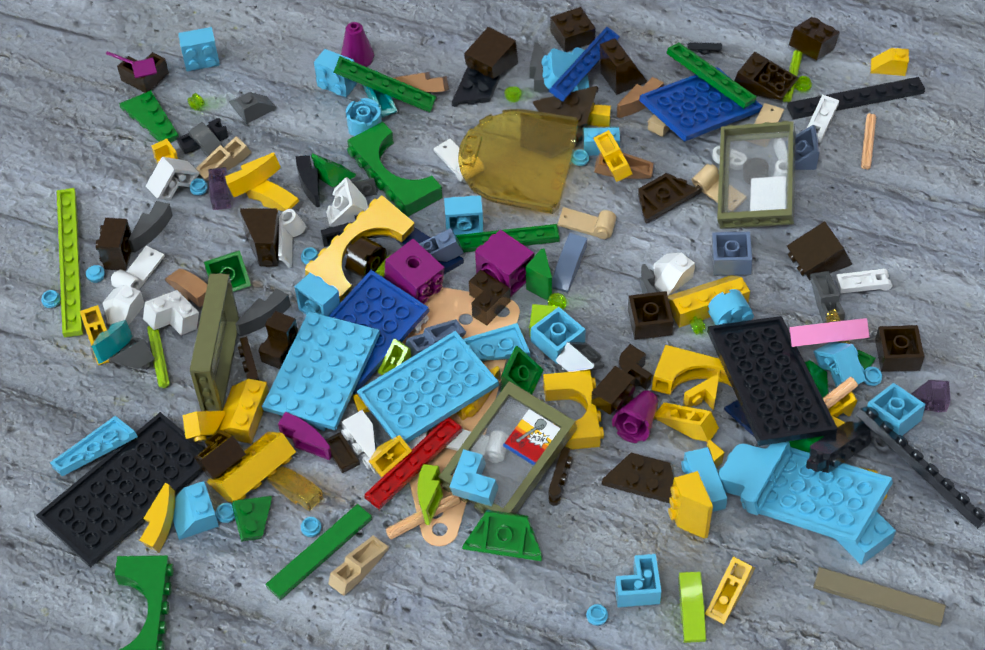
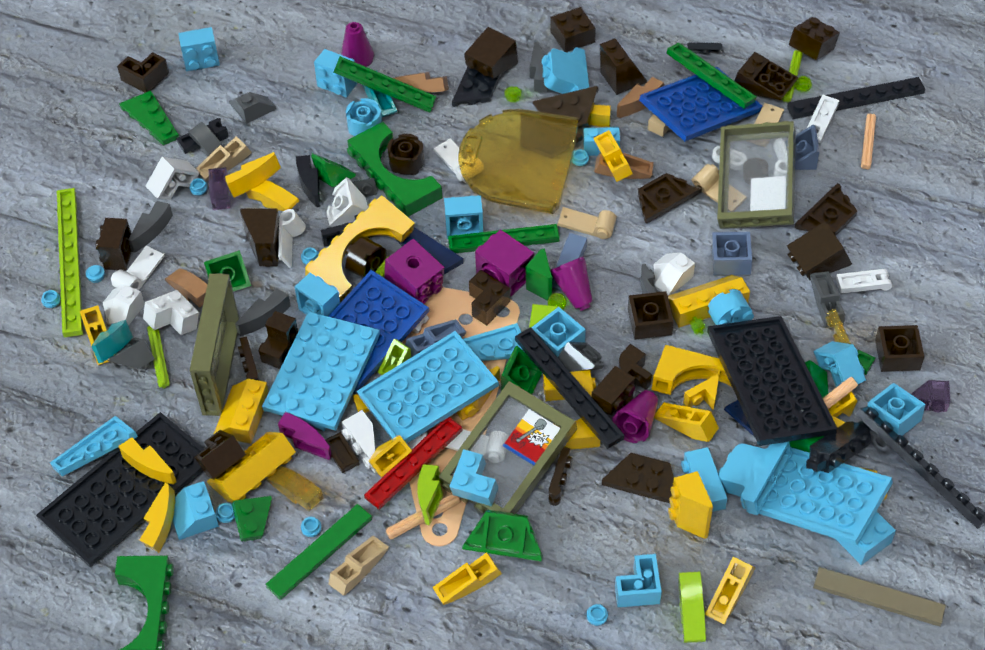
magenta piece [106,51,157,79] -> none
yellow panel [151,139,178,162] -> none
yellow slope [182,411,225,442] -> none
clear neon green bush [187,93,205,111] -> none
sand blue slope [419,228,464,262] -> none
blue plate [549,27,620,102] -> none
yellow slope [707,440,724,468] -> none
bright pink slope [789,318,870,347] -> none
medium azure plate [864,367,882,386] -> none
yellow slope [871,48,909,76] -> none
none -> yellow slope [119,437,176,484]
none -> dark brown brick [387,134,424,175]
none -> yellow slope [432,552,502,605]
none -> black plate [515,327,624,449]
none -> magenta cone [550,256,593,311]
none -> dark brown wing [794,183,857,236]

